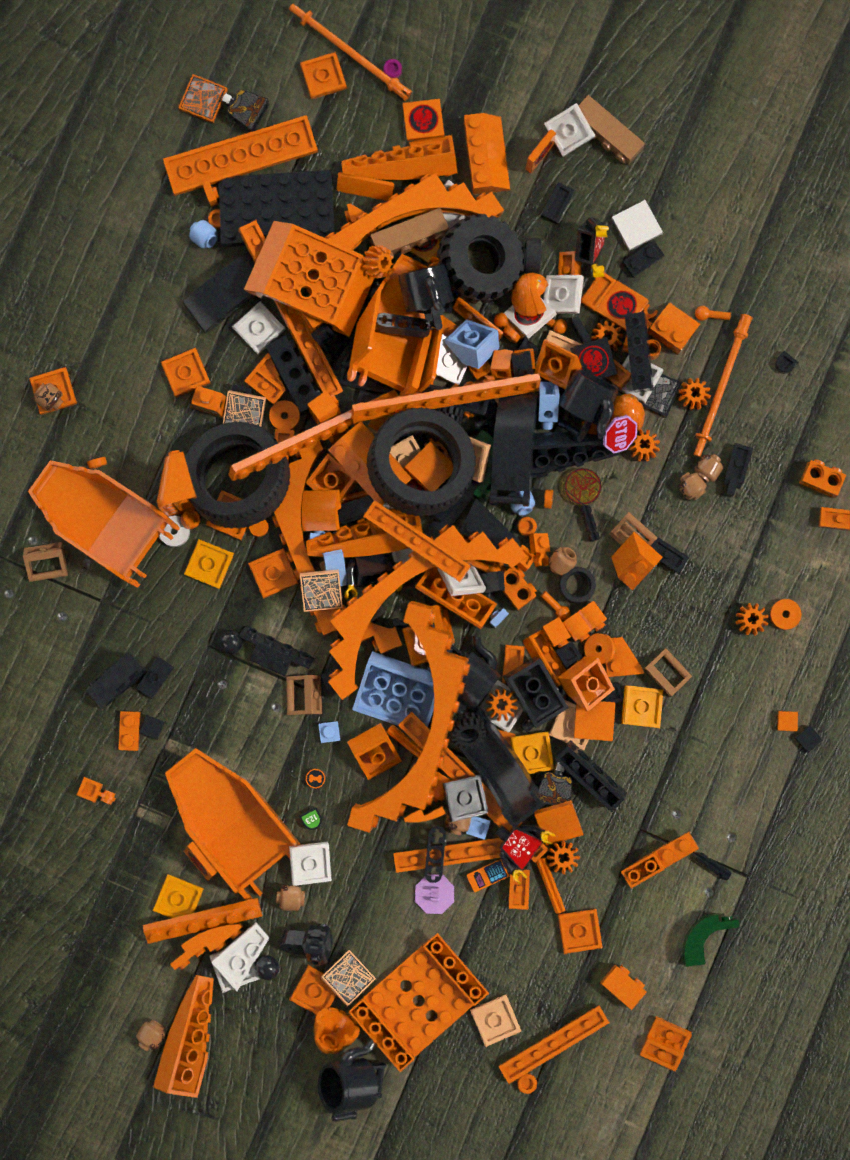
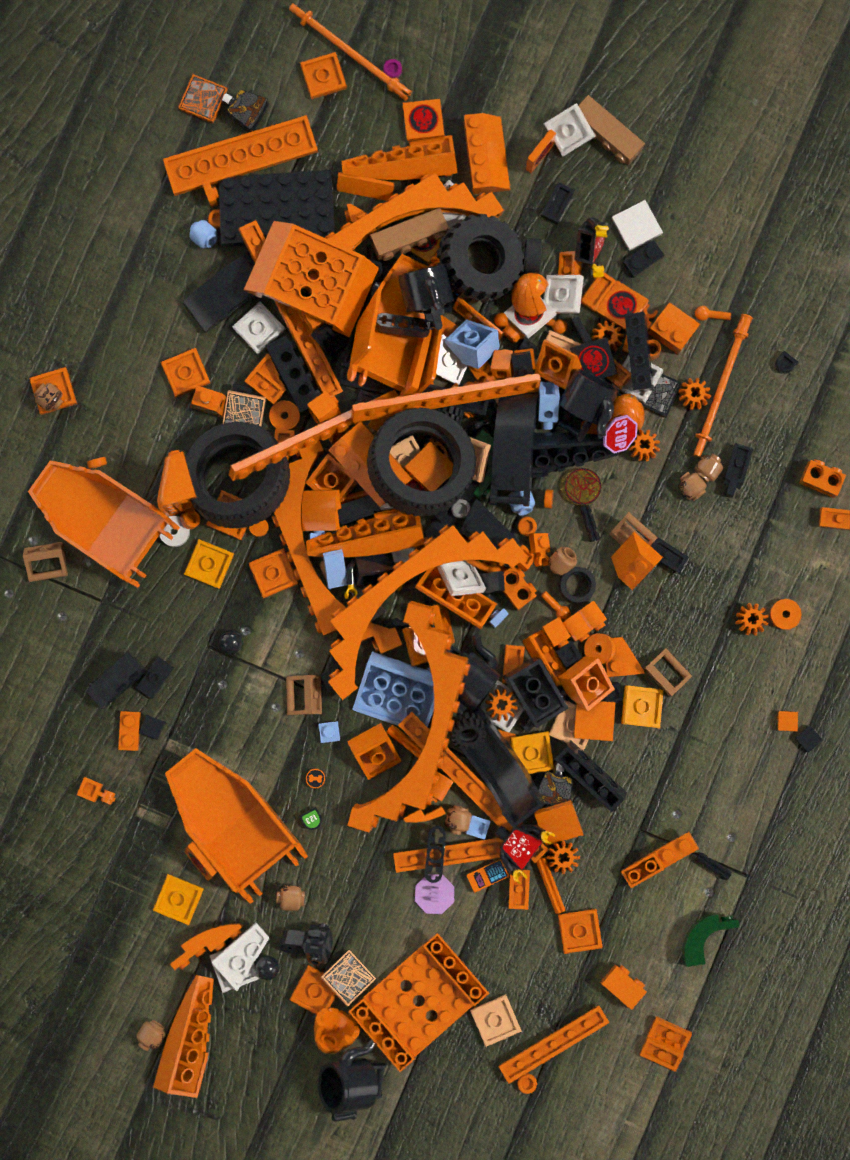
orange plate [143,898,262,944] -> none
black bracket [239,626,315,676] -> none
white tile [289,842,331,886] -> none
tile [300,569,343,612] -> none
orange gear [362,245,394,278] -> none
orange plate [363,500,471,582] -> none
tile [442,775,488,822] -> none
none -> light grey tile [451,499,471,519]

